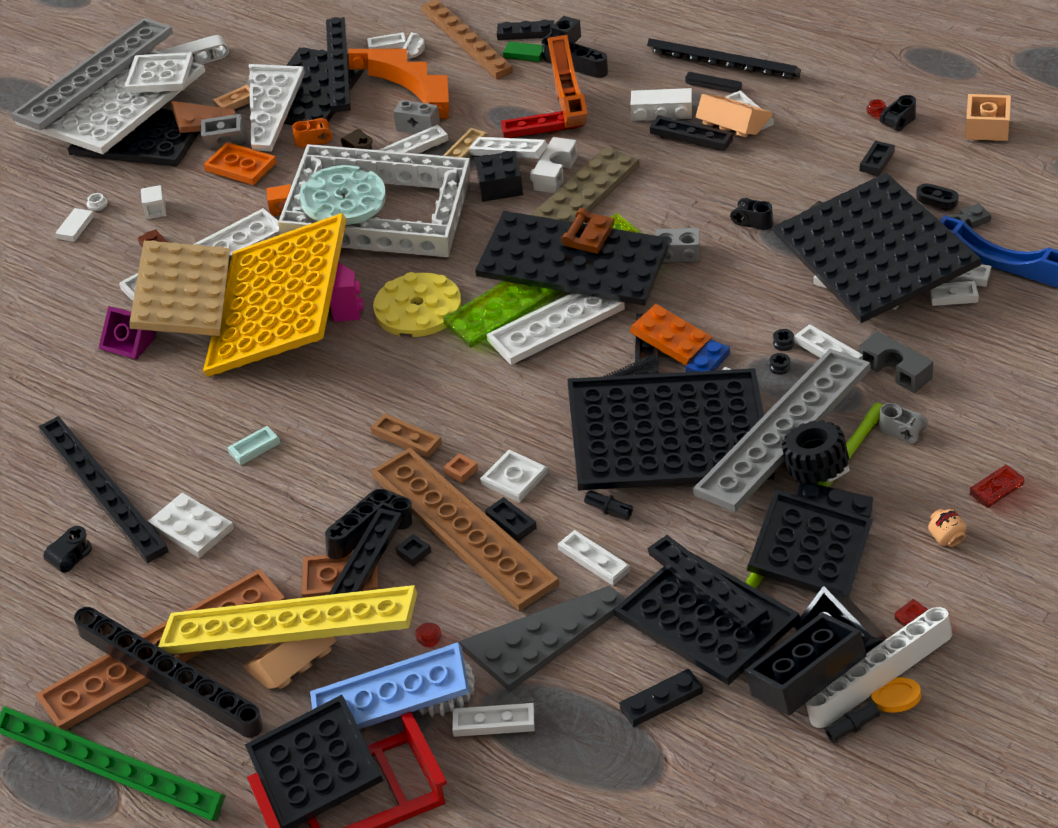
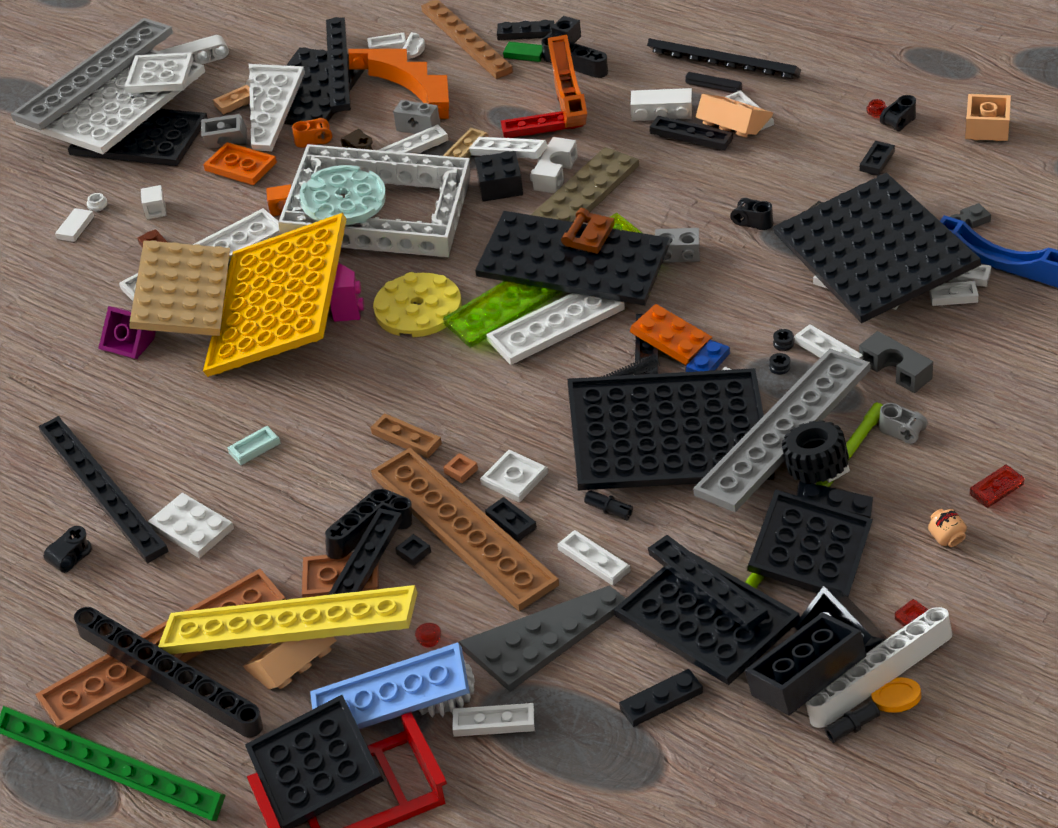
nougat wing [171,101,236,133] -> none
black plate [916,183,959,210] -> none

